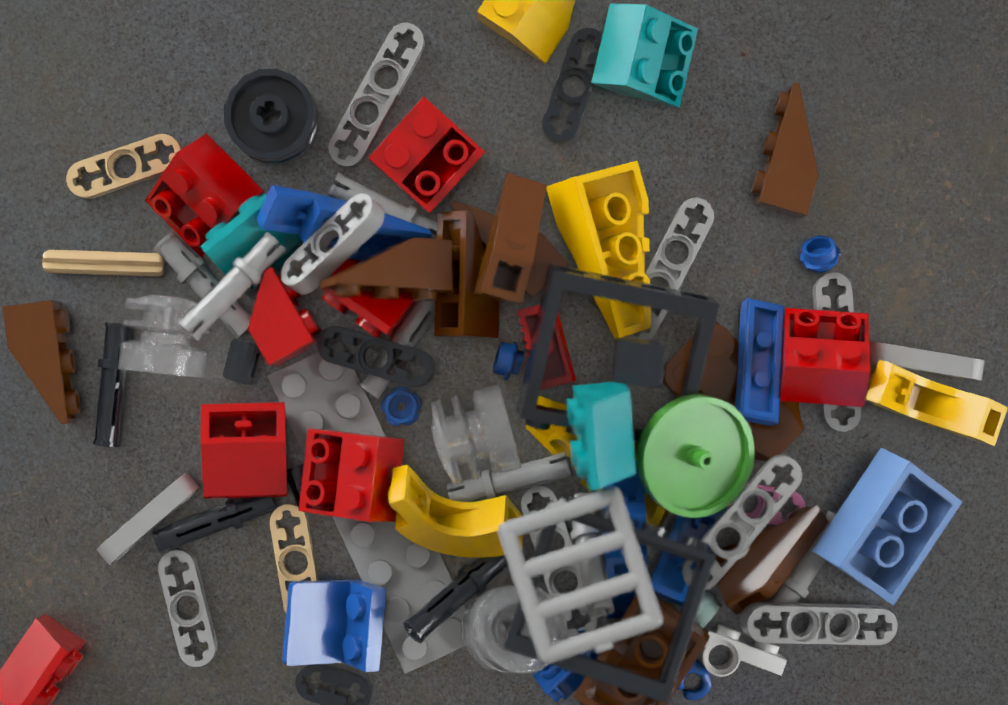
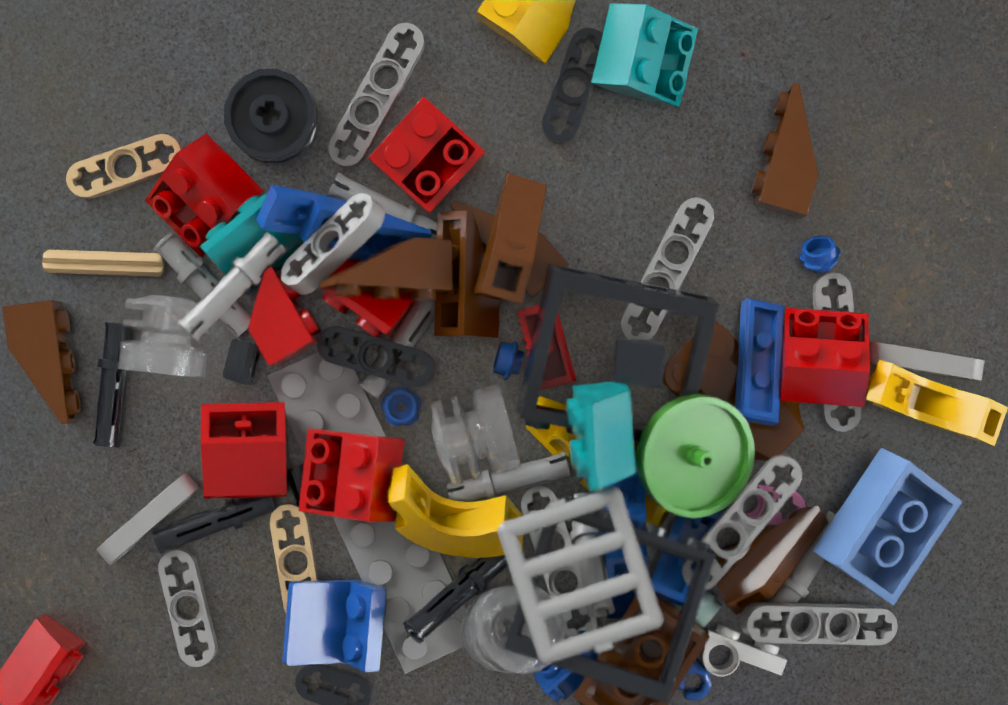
yellow wedge [546,161,651,339] -> none

